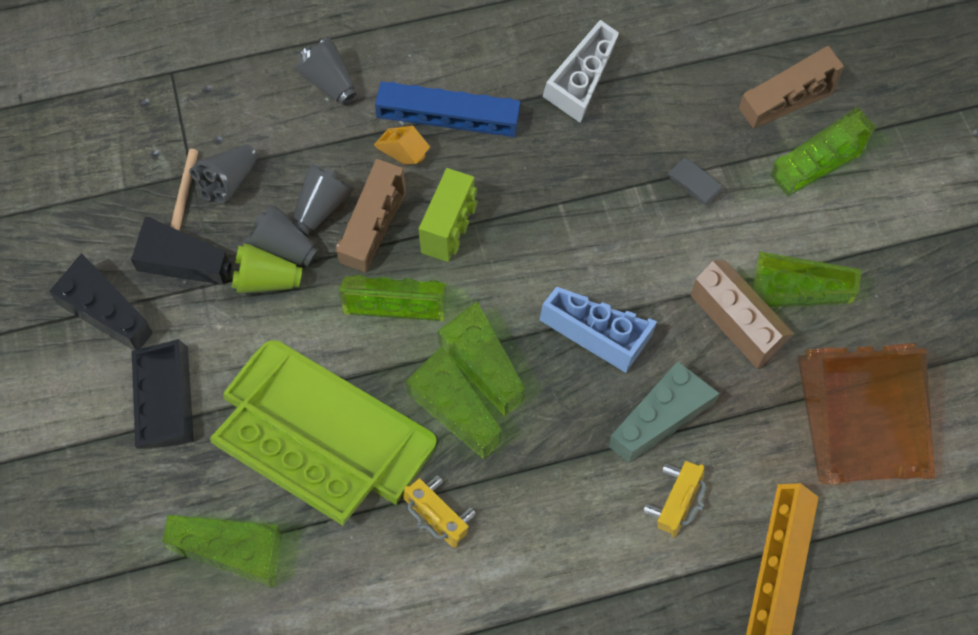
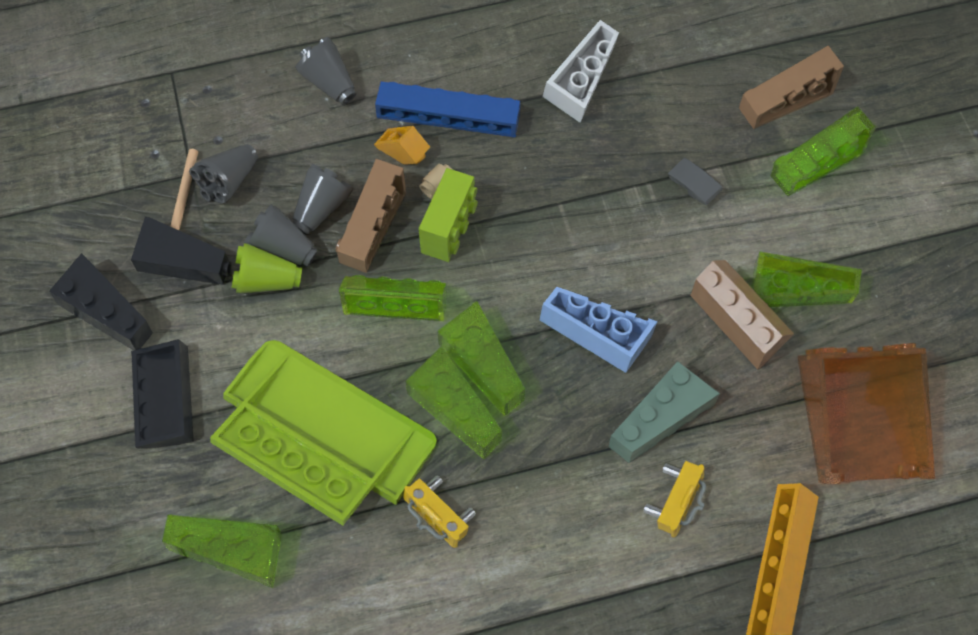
none -> tan brick [419,164,453,199]

